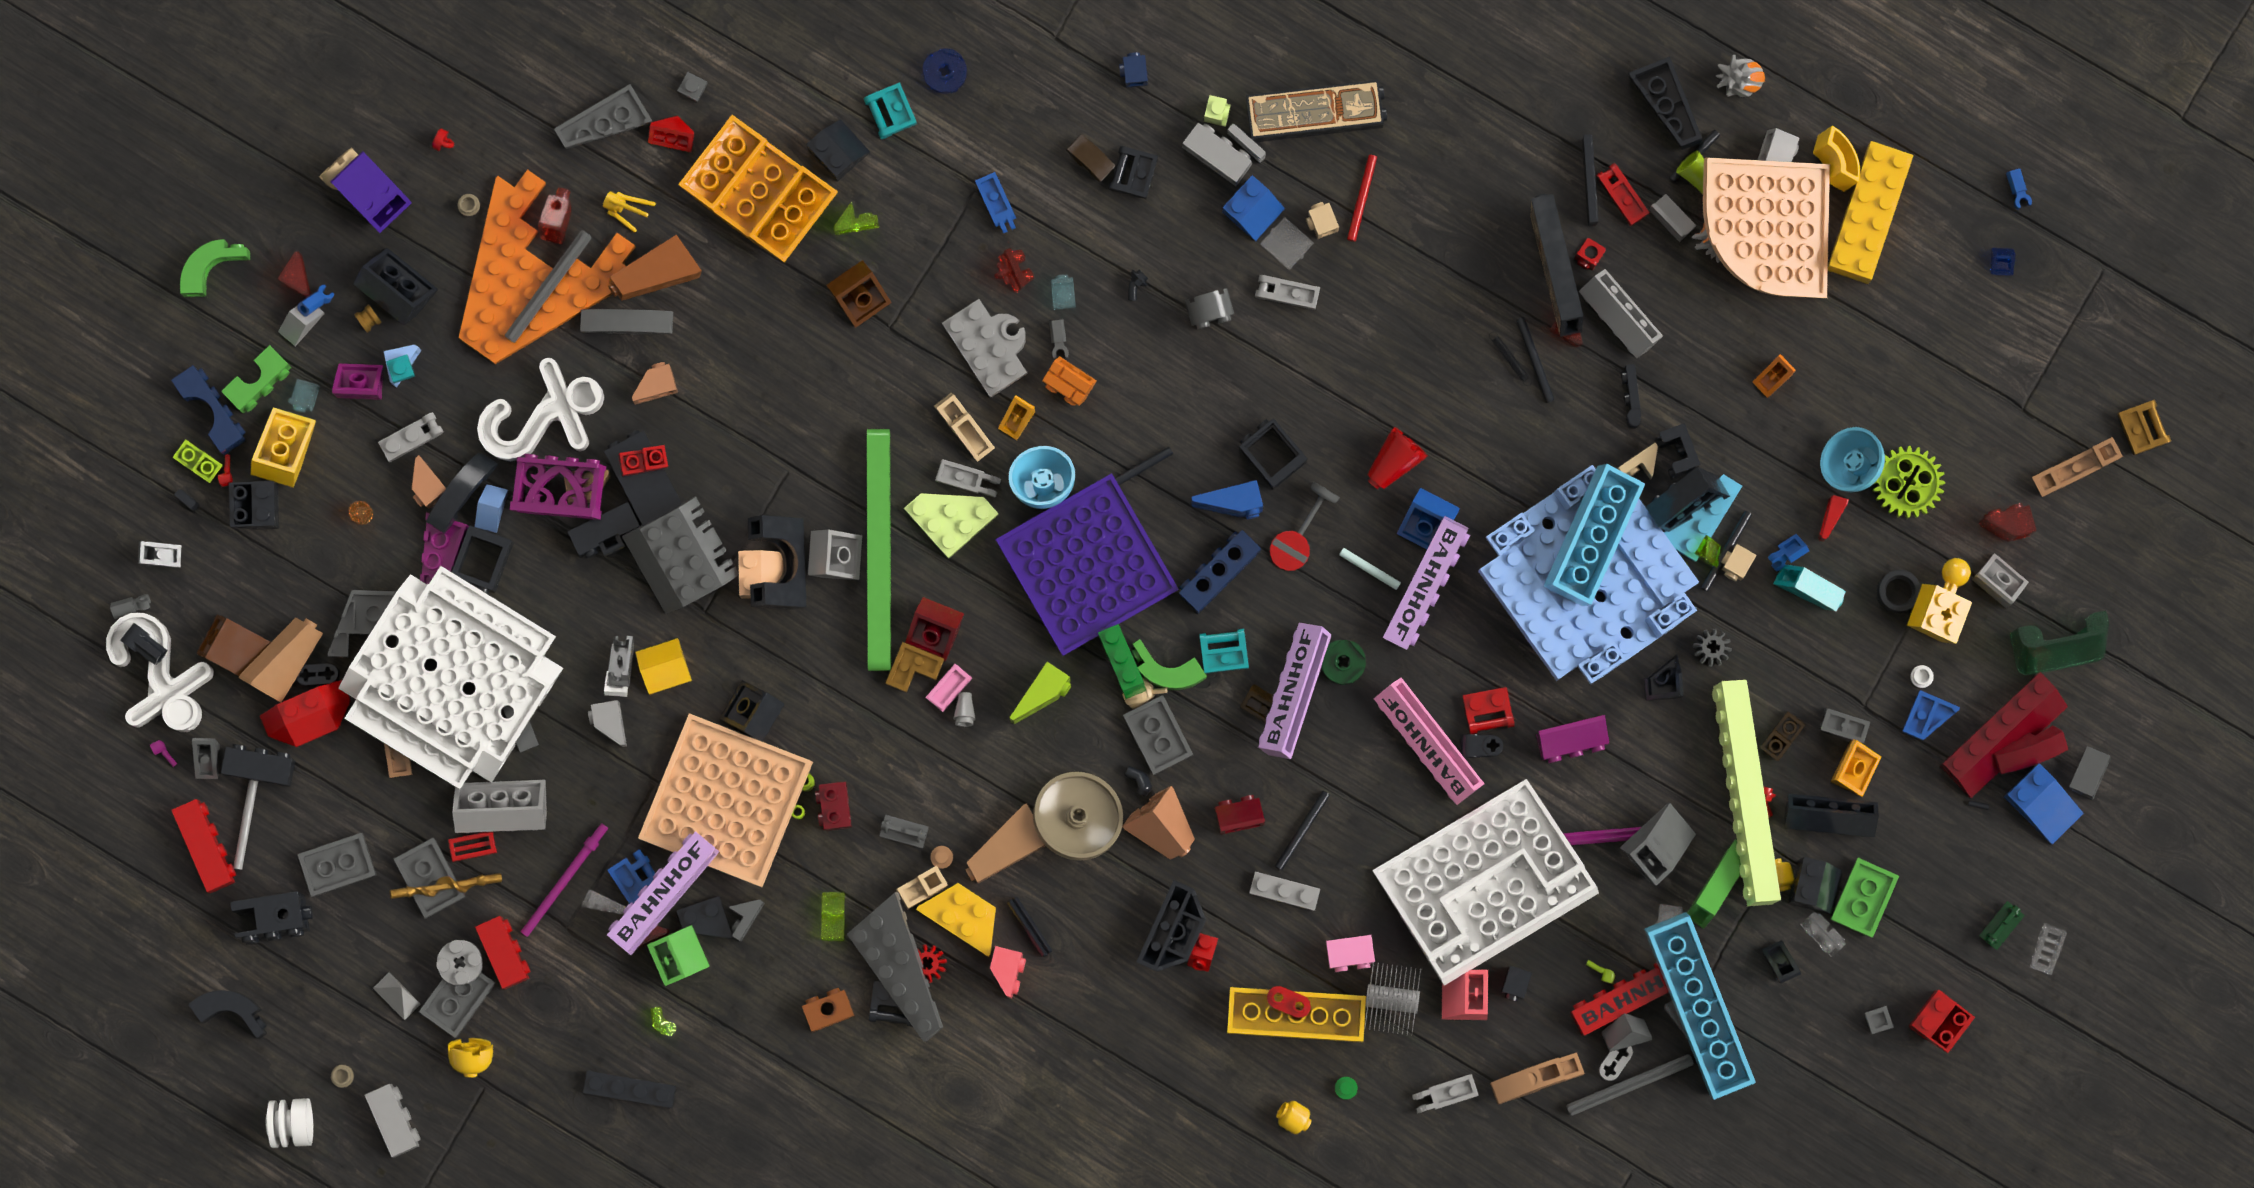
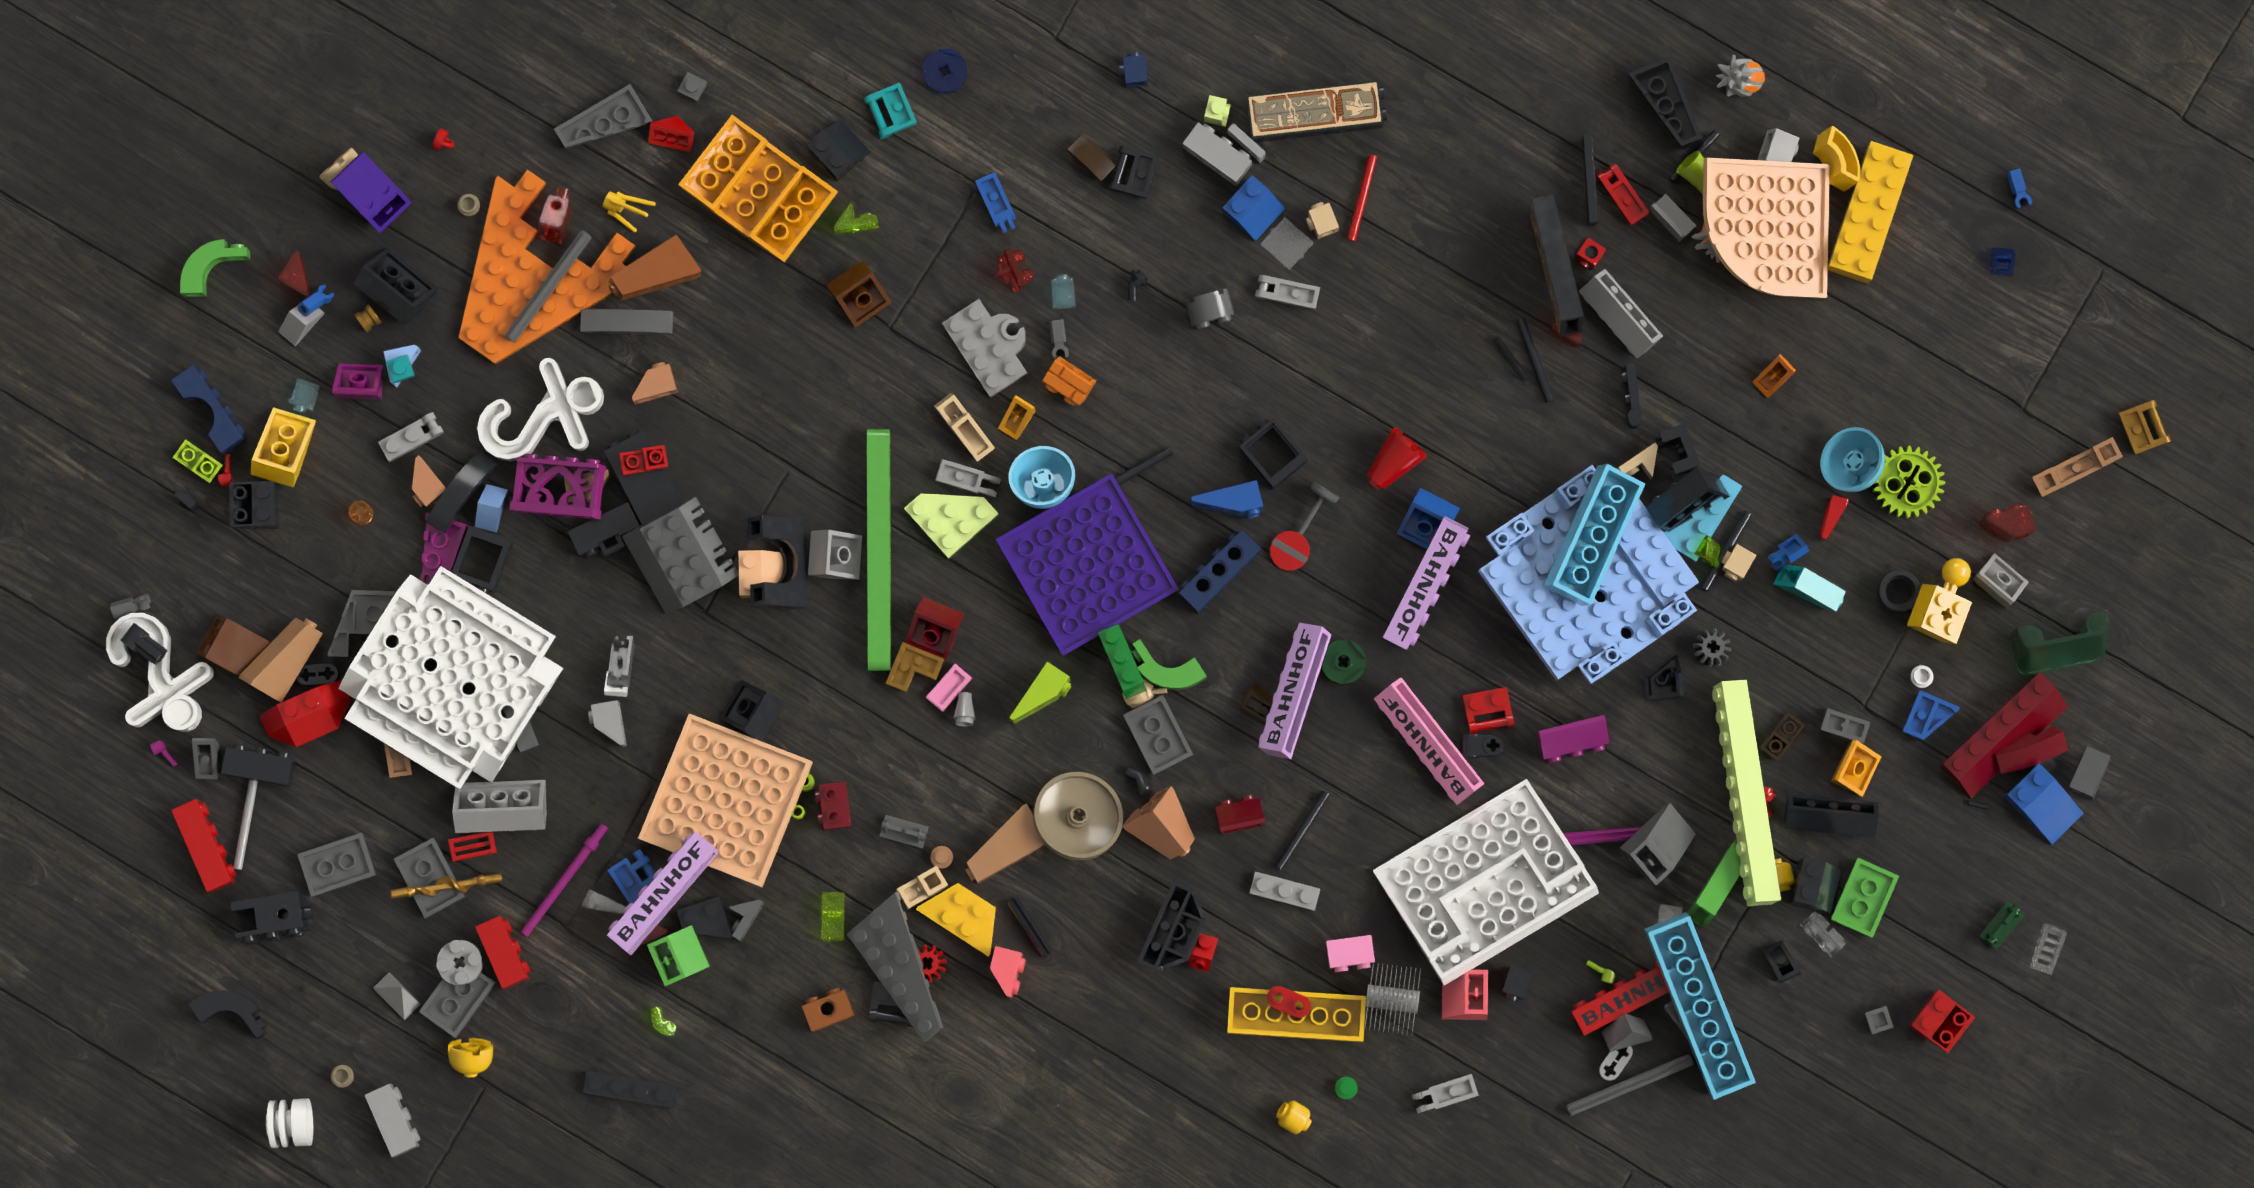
slope [138,541,181,568] -> none
bright green arch [221,345,292,413] -> none
yellow slope [635,638,692,695] -> none
teal plate [1199,629,1249,674] -> none
light aqua bar [1339,548,1401,590] -> none
medium nougat slope [1490,1053,1585,1105] -> none

